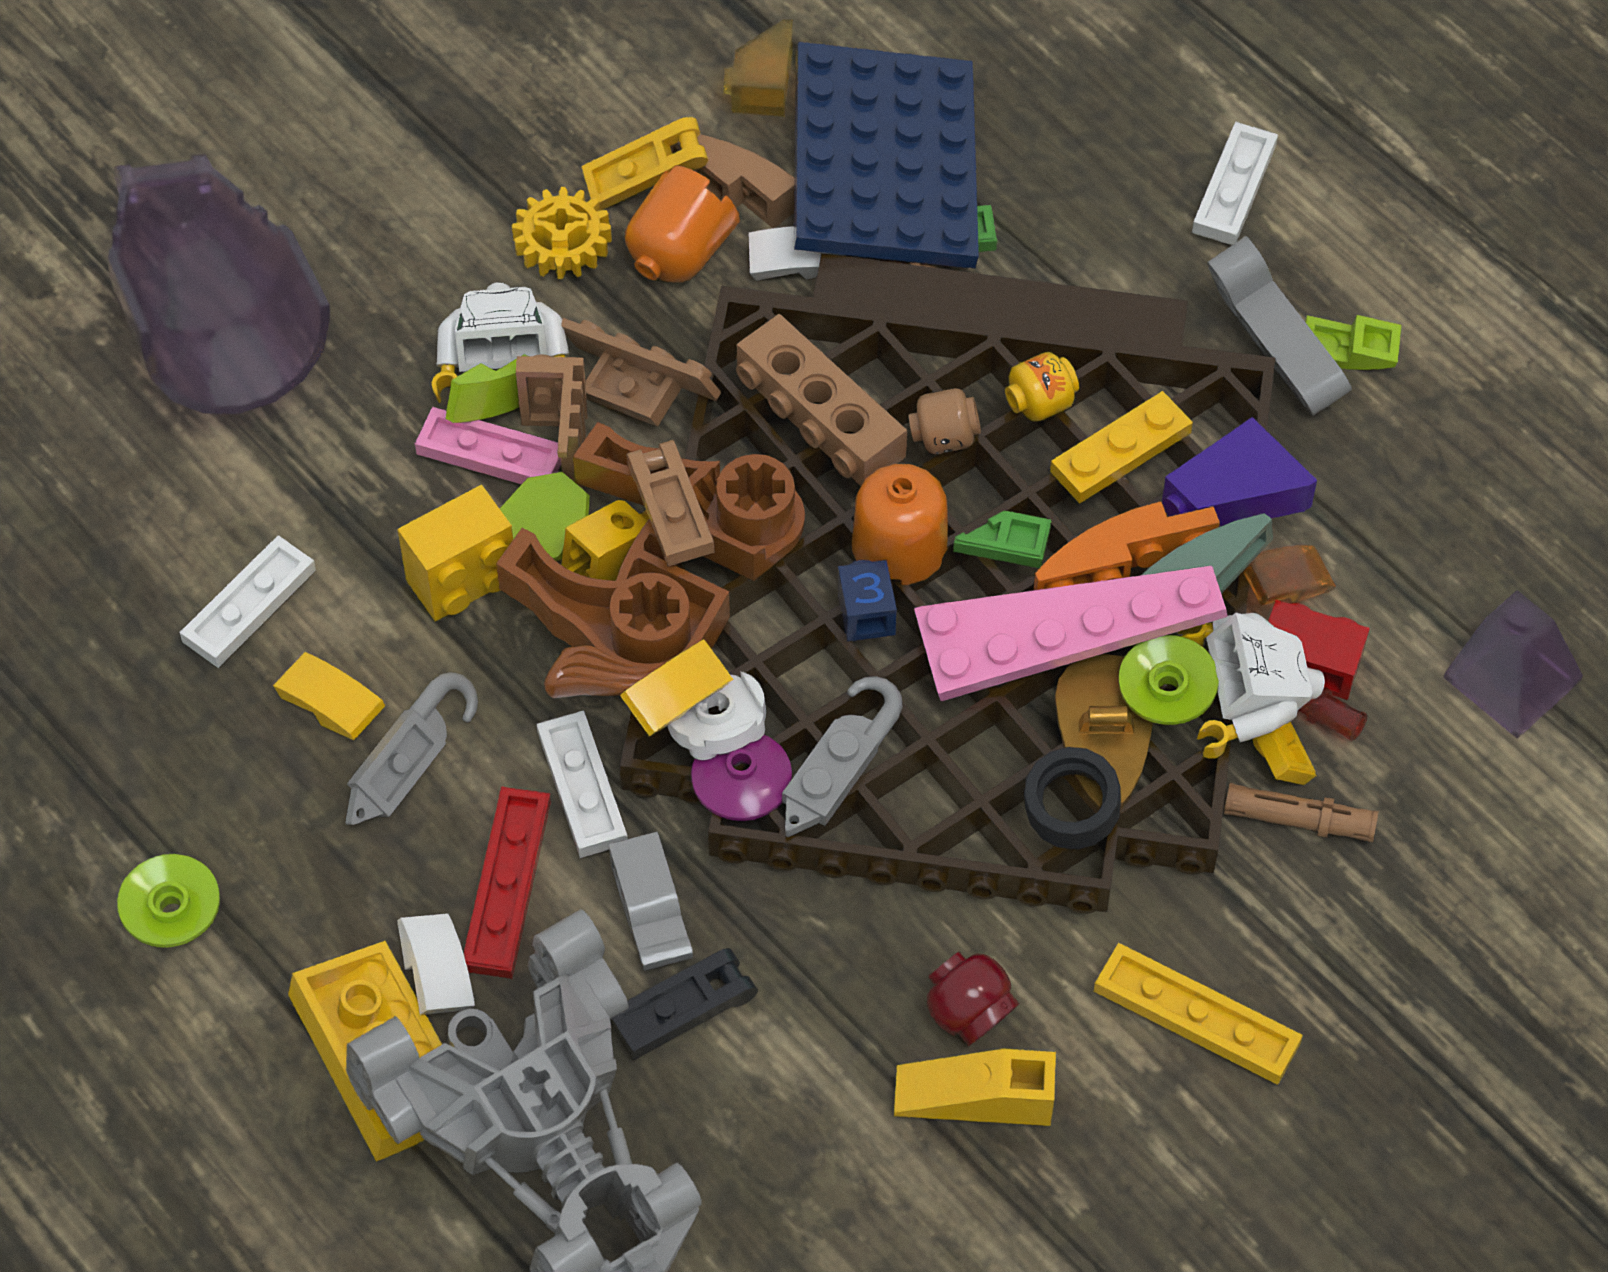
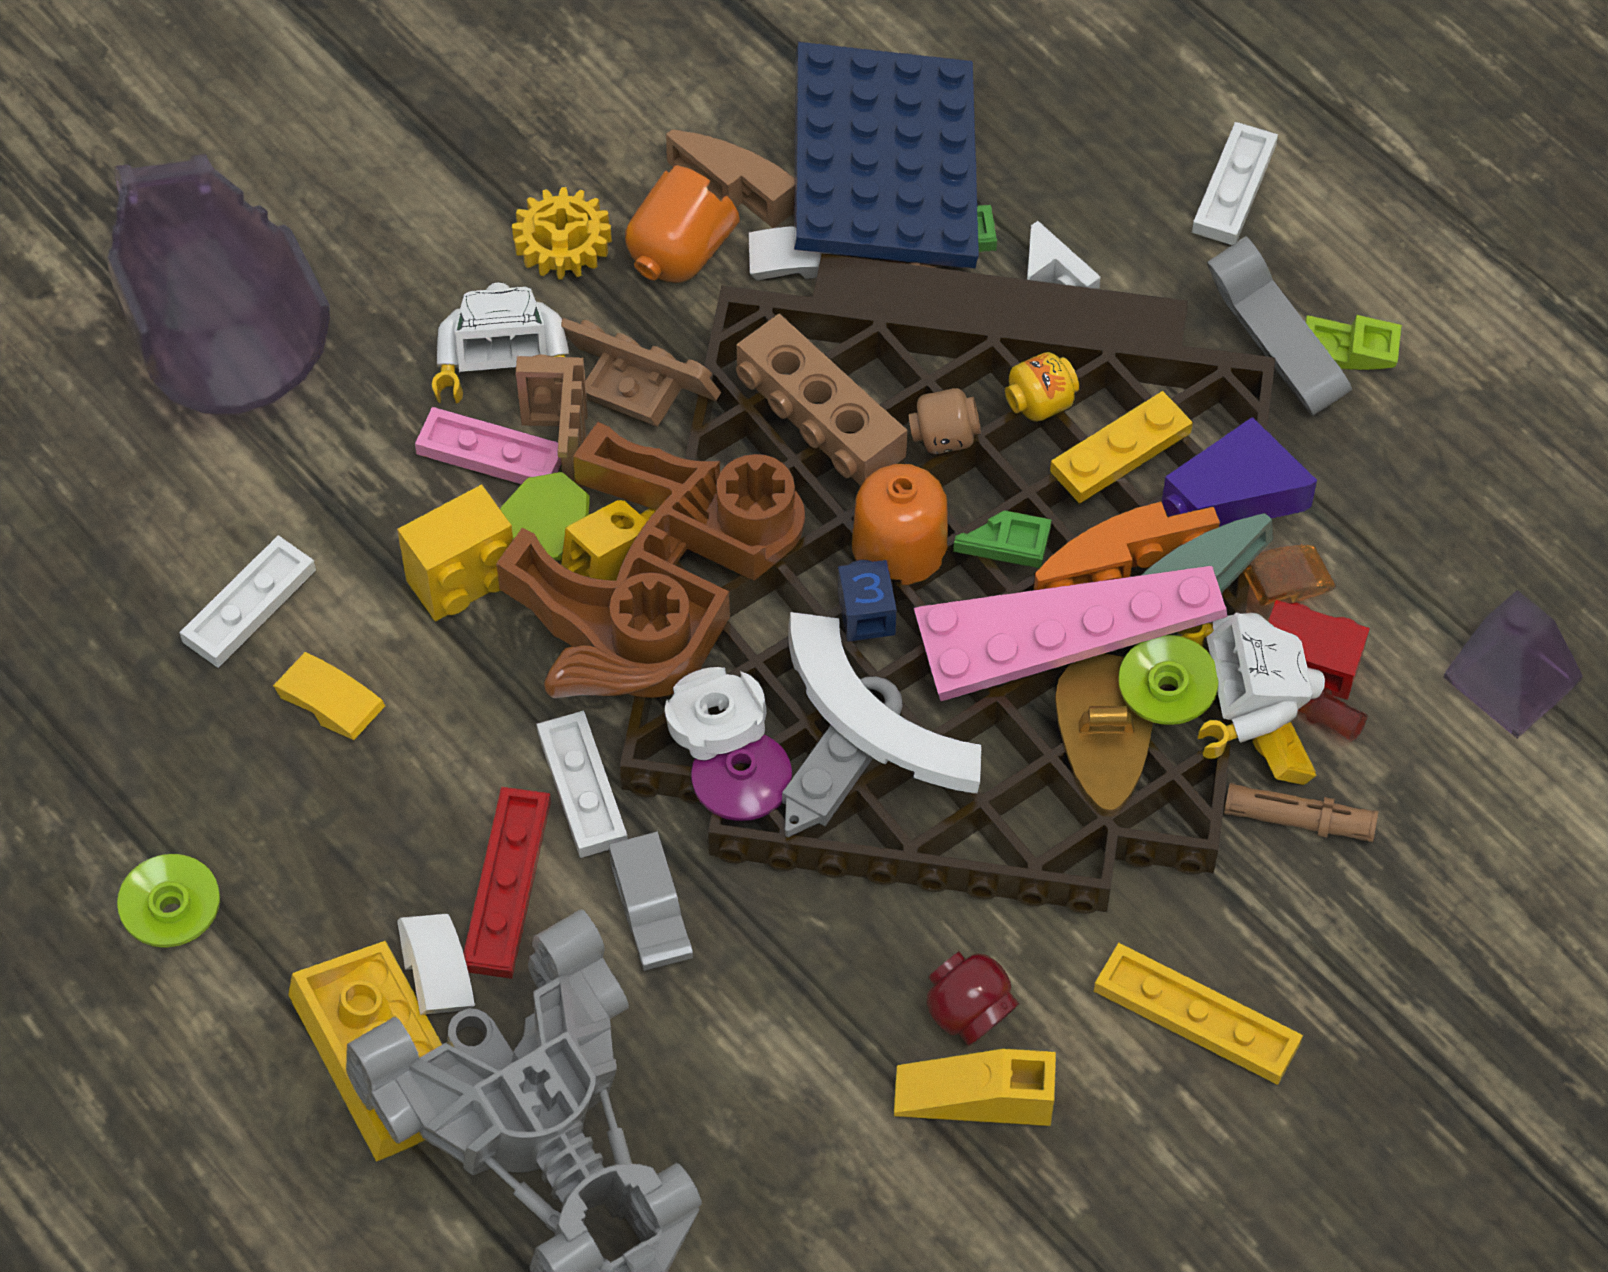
light grey plate [346,672,478,825] -> none
lime slope [445,354,527,423] -> none
yellow plate [582,117,708,210] -> none
black plate [610,948,758,1060] -> none
yellow slope [620,639,733,736] -> none
medium nougat plate [626,440,715,566] -> none
clear yellow slope [723,19,793,117] -> none
black tyre [1024,747,1121,849] -> none
none -> white tile [788,612,981,794]
none -> white slope [1027,221,1101,289]

